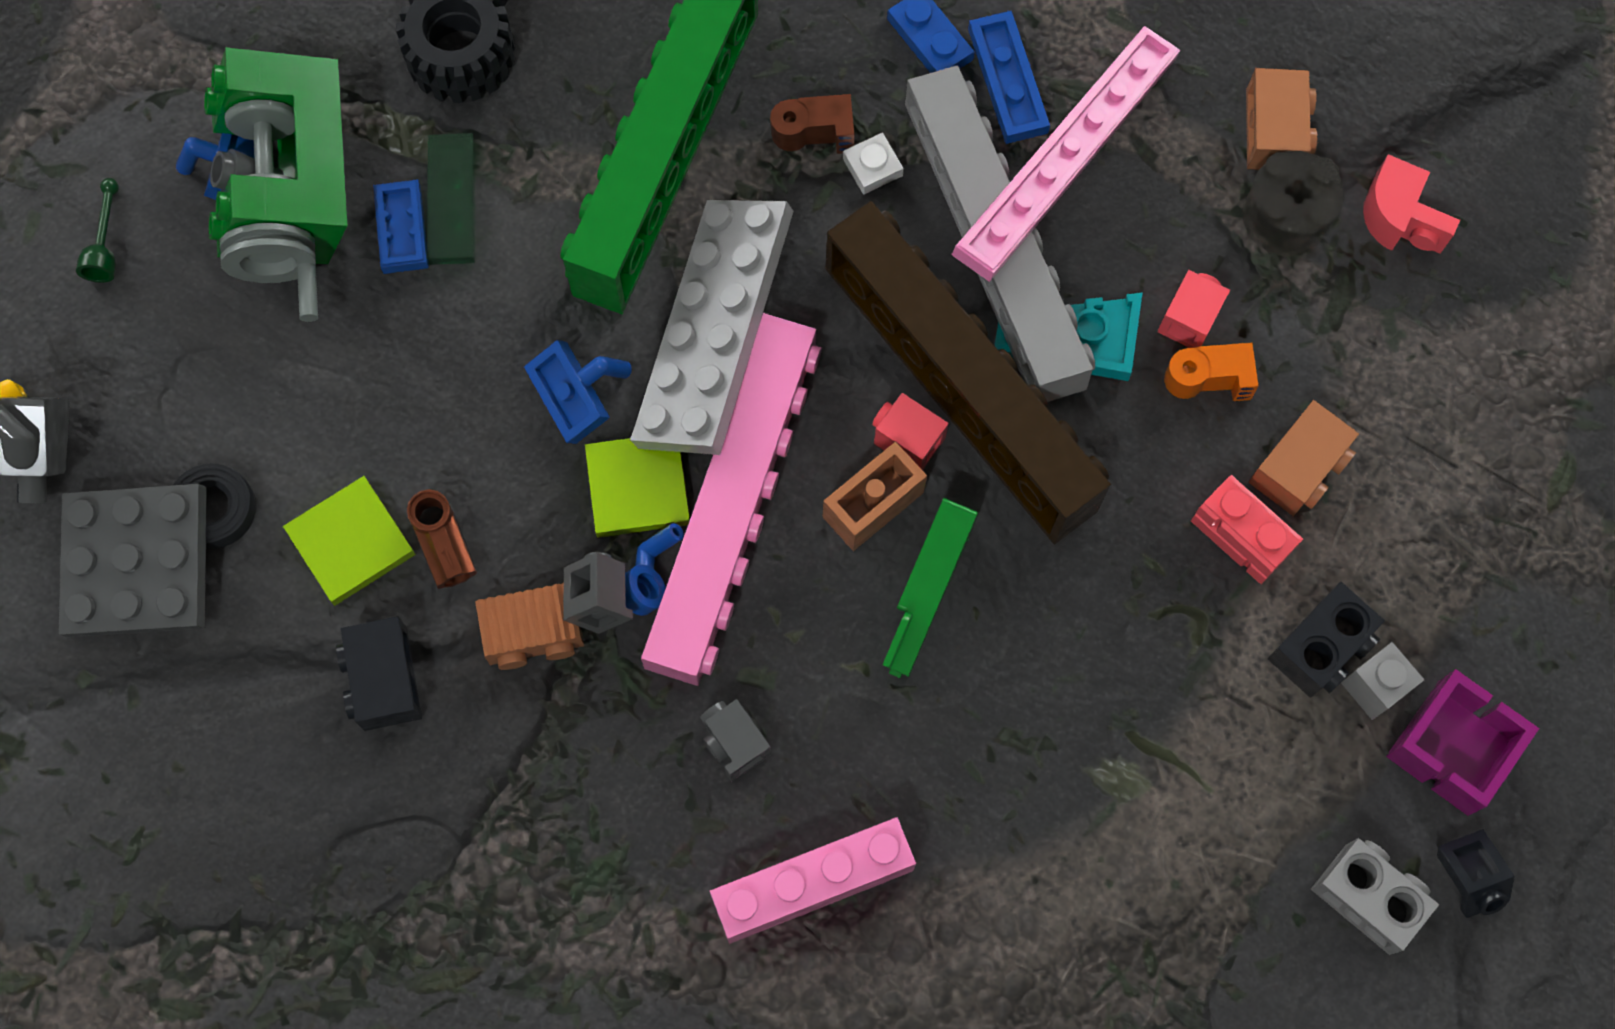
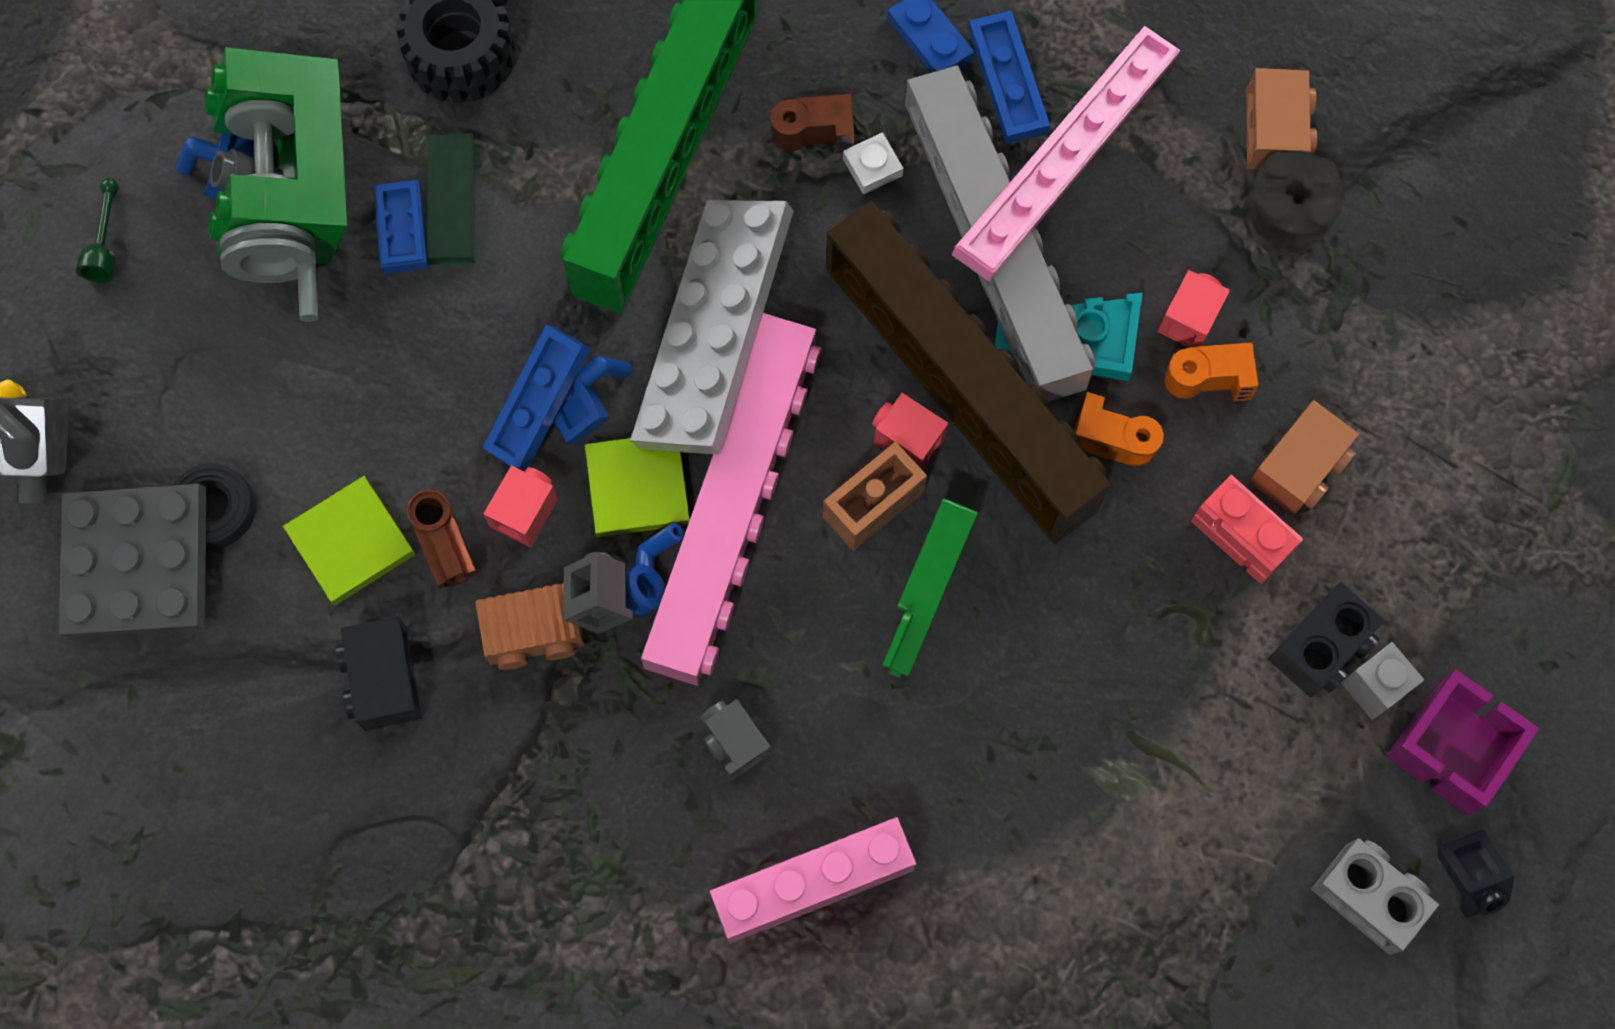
coral brick [1363,154,1460,254] -> none
none -> blue plate [482,324,591,471]
none -> coral brick [483,465,558,548]
none -> orange leg [1074,392,1164,466]

